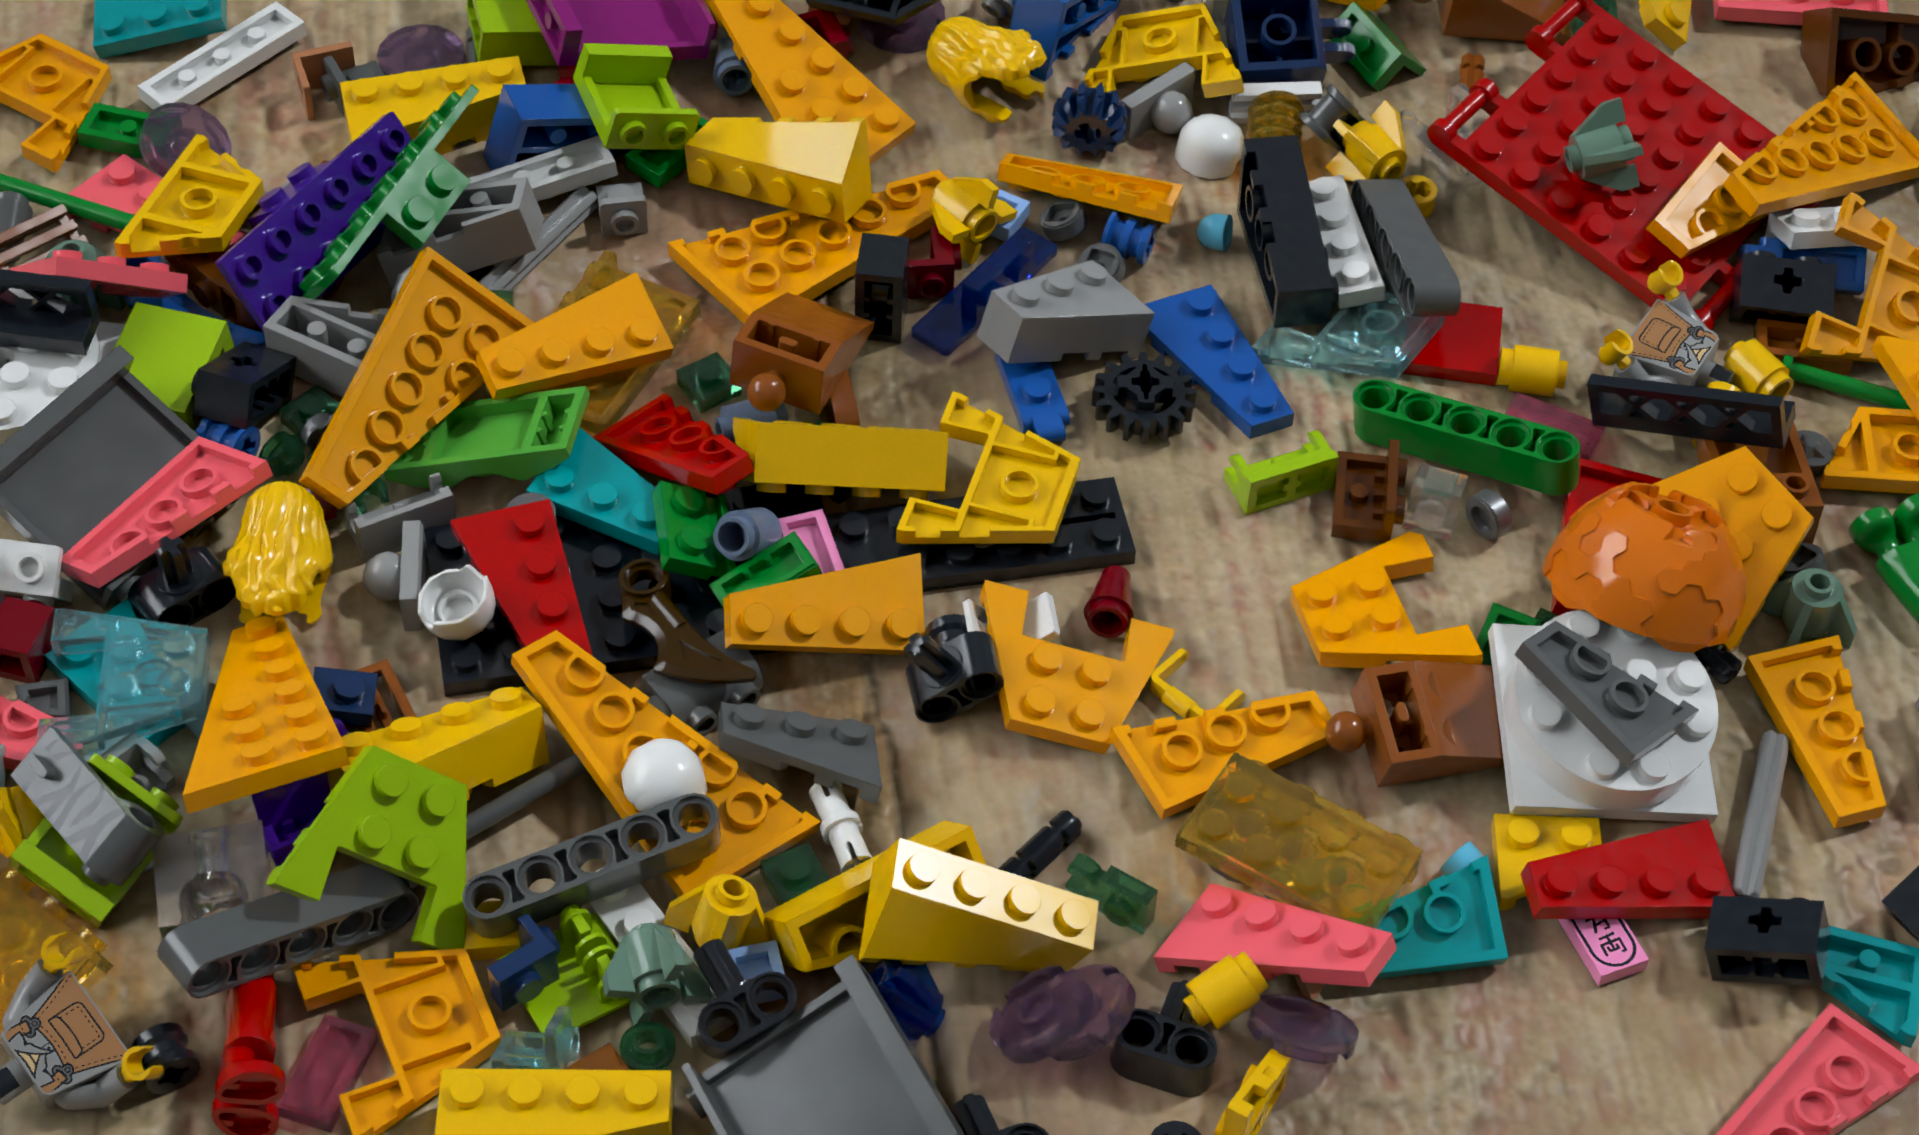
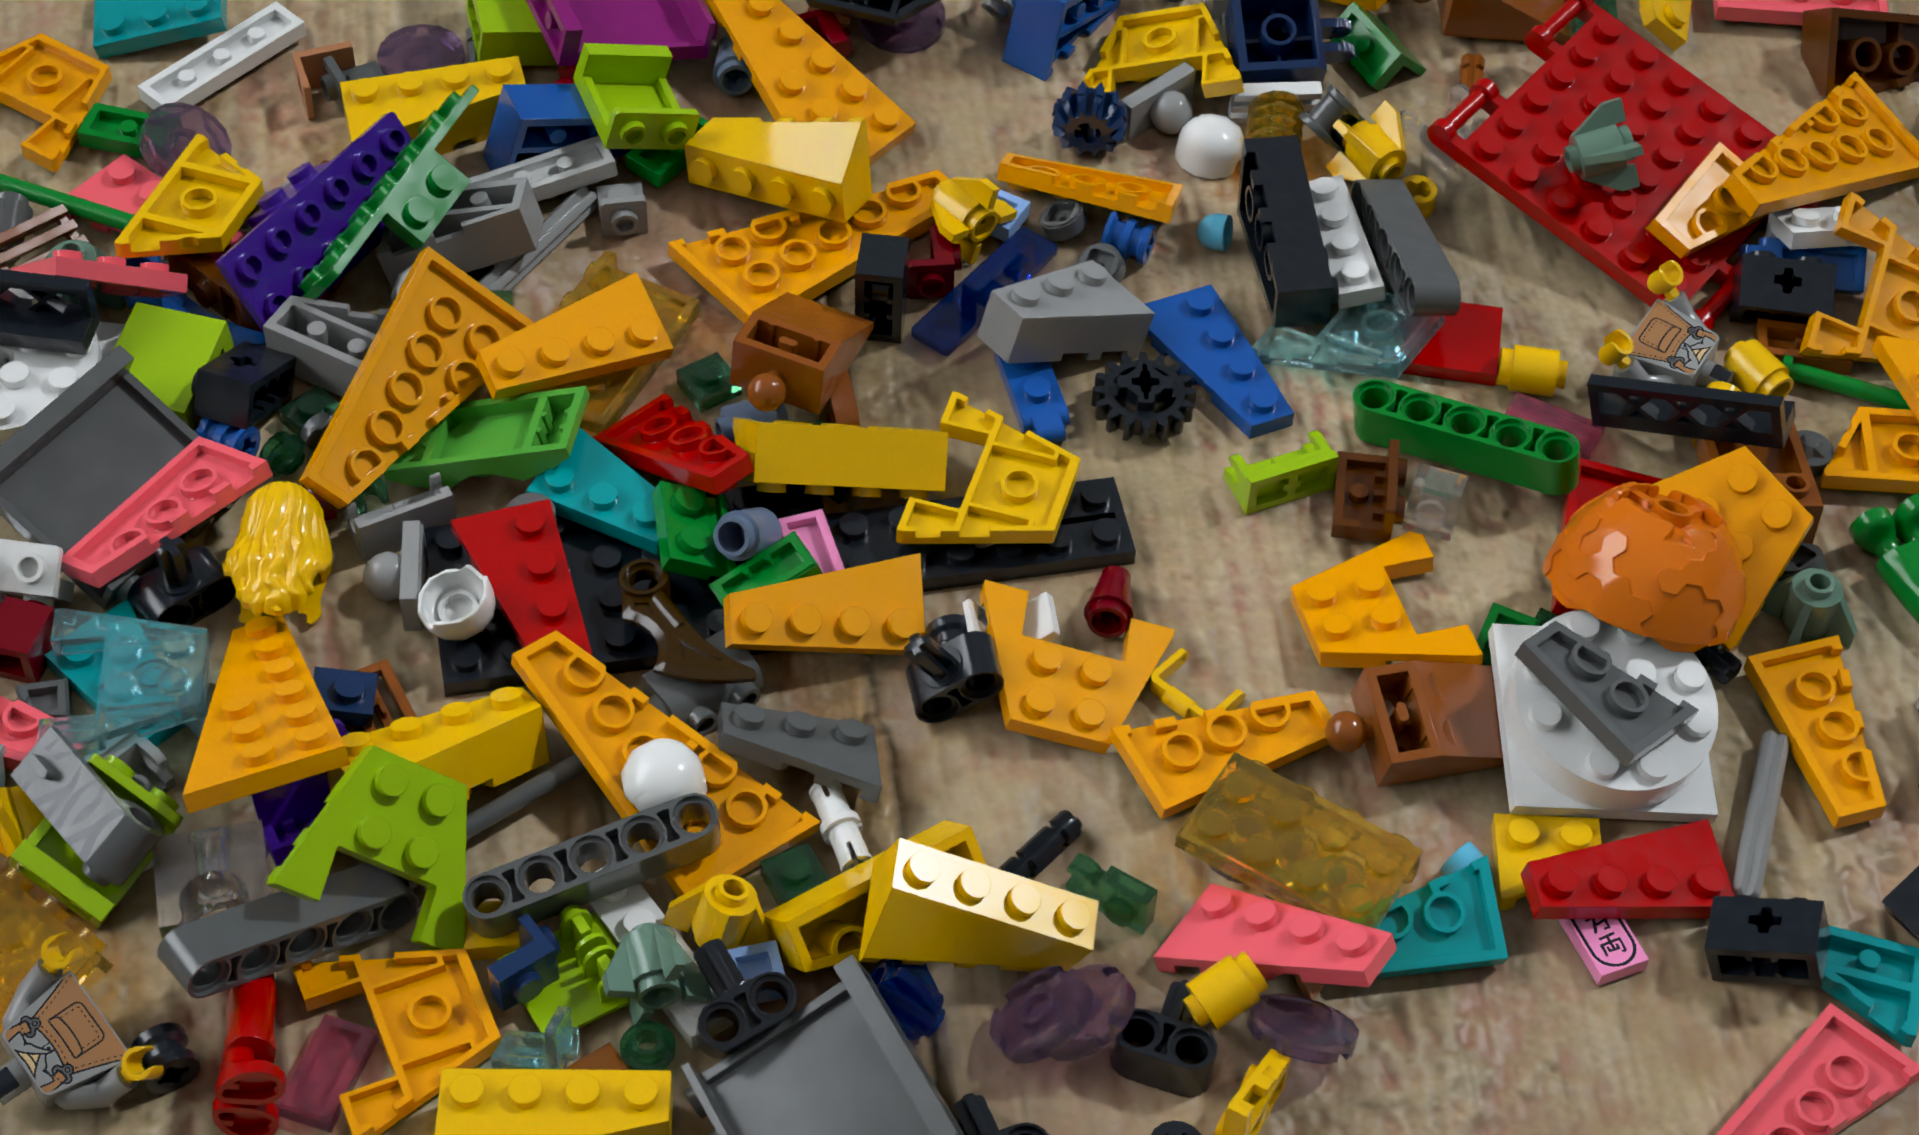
yellow hair [926,16,1047,124] -> none
flat silver tile [1466,489,1513,540] -> none

